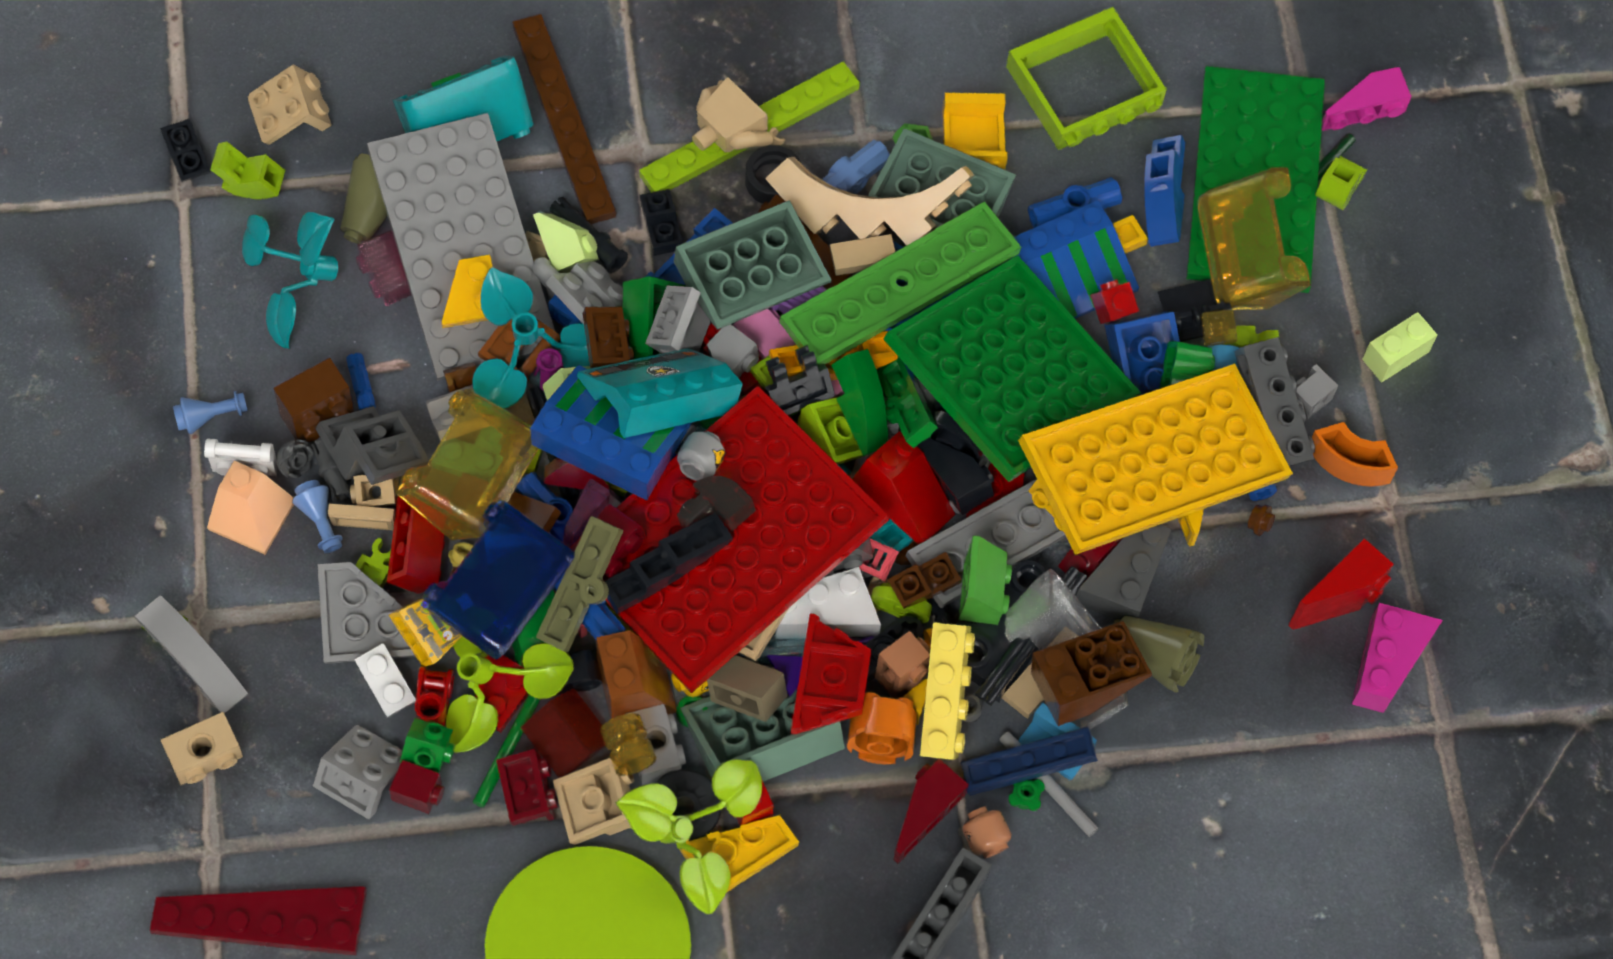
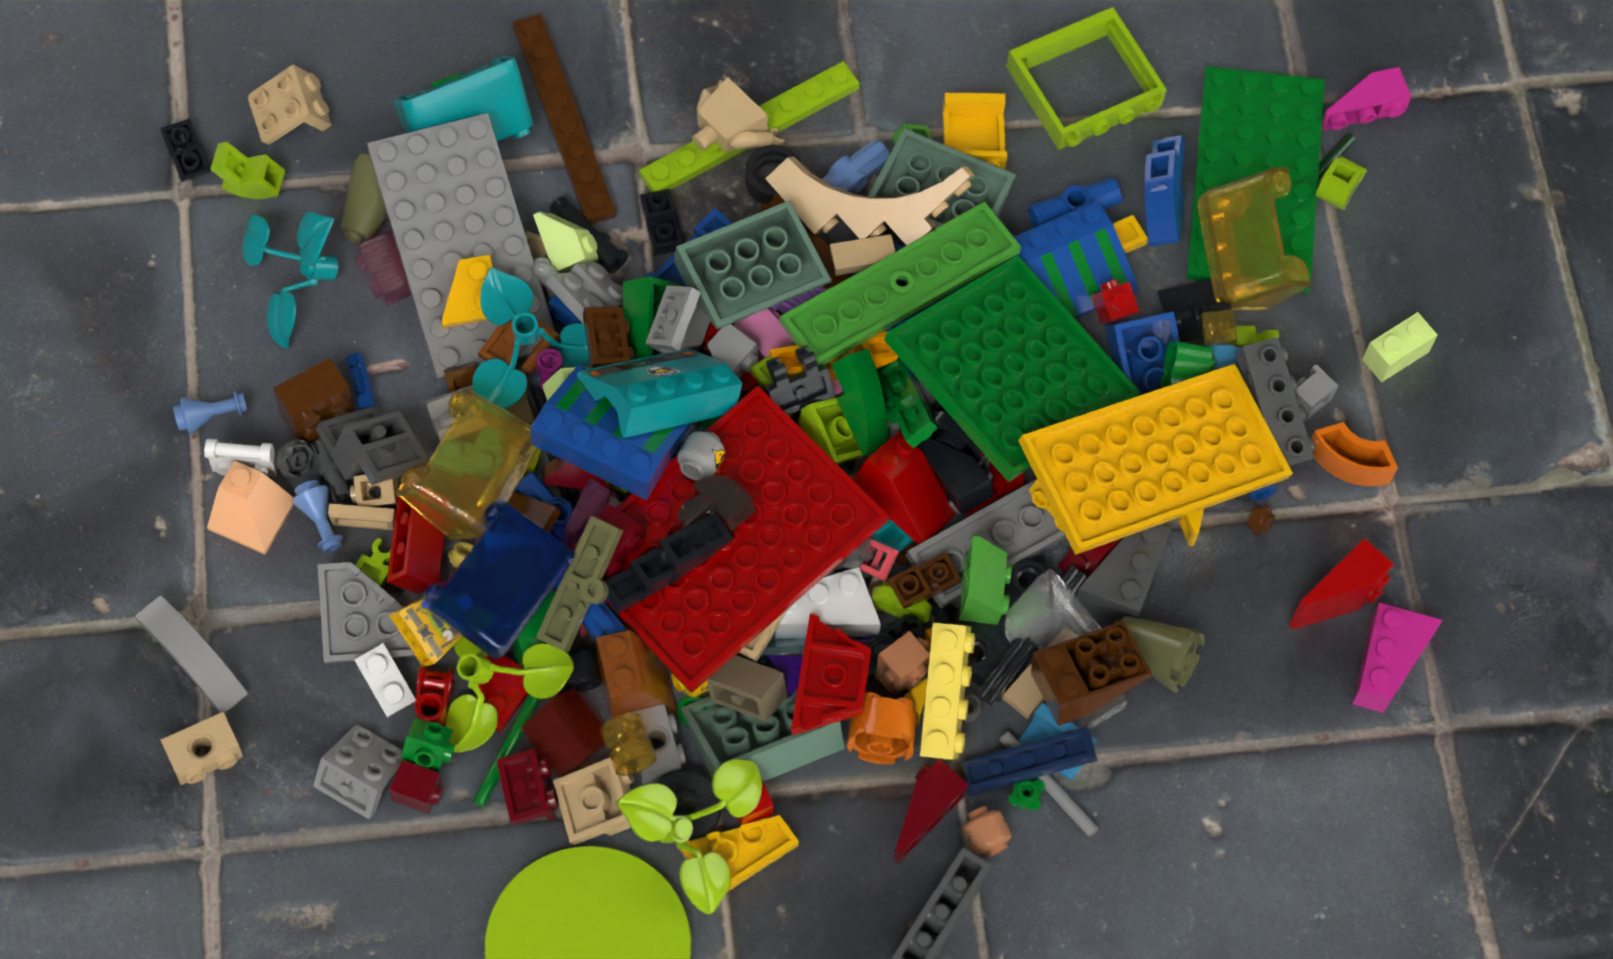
dark red wing [150,886,367,956] -> none

